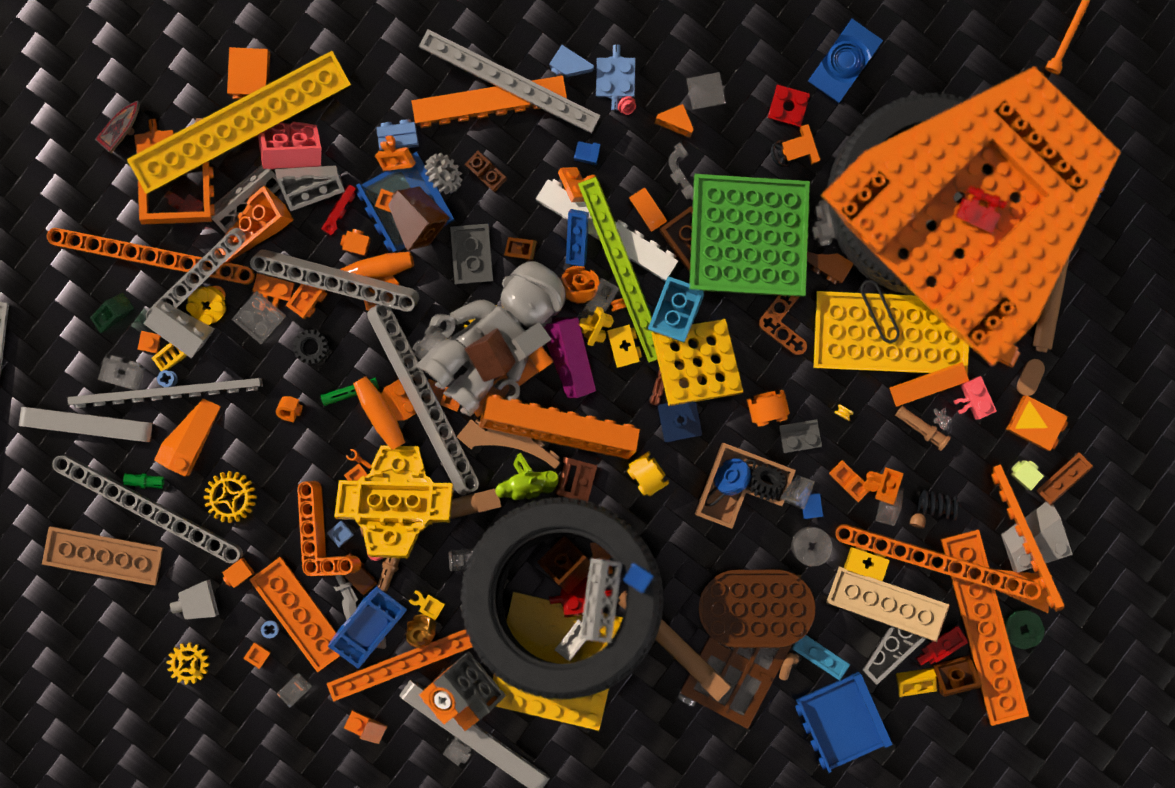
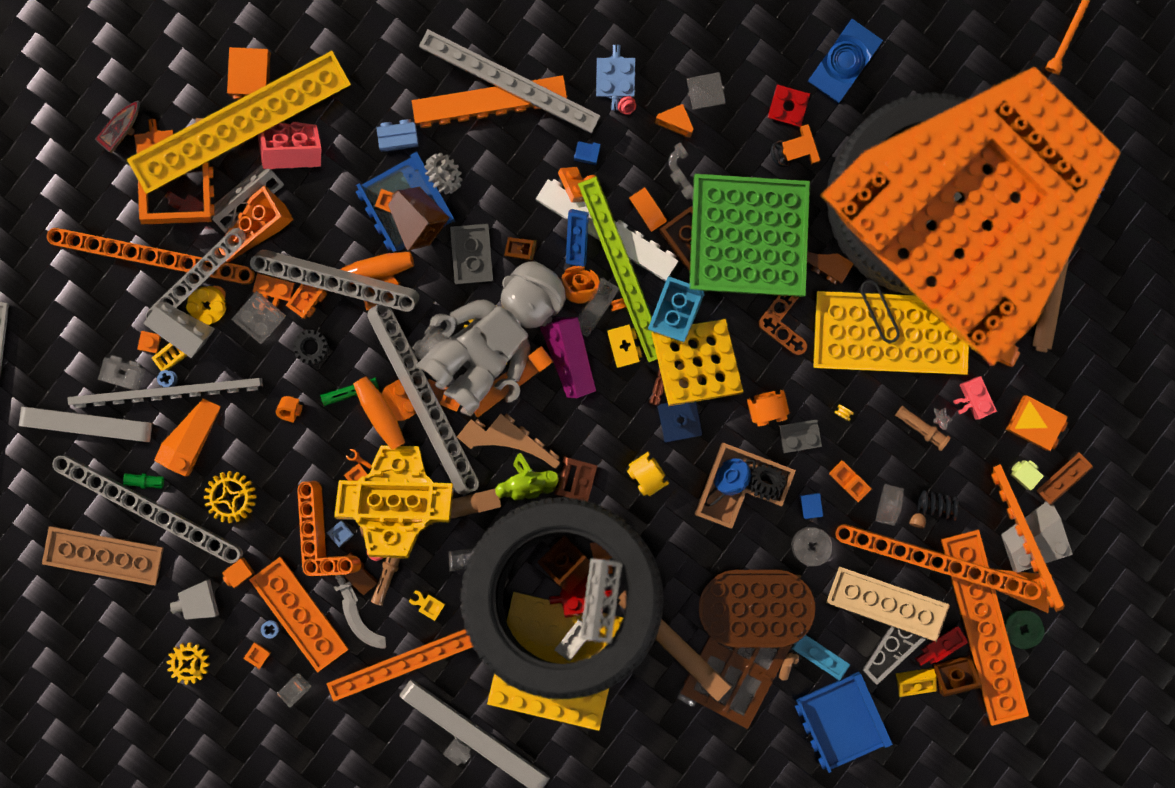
clear green slope [90,293,134,333] -> none
light grey wedge [275,166,345,211] -> none
red hinge [321,184,356,235] -> none
blue slope [328,586,407,669] -> none
orange brick [340,229,371,257] -> none
orange slope [344,710,387,744] -> none
orange plate [375,135,416,171] -> none
pearl gold hair [406,614,436,648] -> none
dark grey piece [419,651,506,731] -> none
copper slope [464,328,516,382] -> none
reddish brown slope [465,151,507,193] -> none
orange brick [479,395,640,459] -> none
light grey hinge [508,322,551,364] -> none
medium blue slope [549,45,594,78] -> none
yellow hips [579,306,614,346] -> none
blue panel [624,563,654,593] -> none
clear slope [781,475,815,510] -> none
clear plate [812,200,836,247] -> none
yellow brick [844,547,890,581] -> none
orange hinge [863,467,904,505] -> none
orange tile [889,362,969,407] -> none
red plate [955,186,1007,233] -> none
medium nougat tile [1017,359,1045,396] -> none

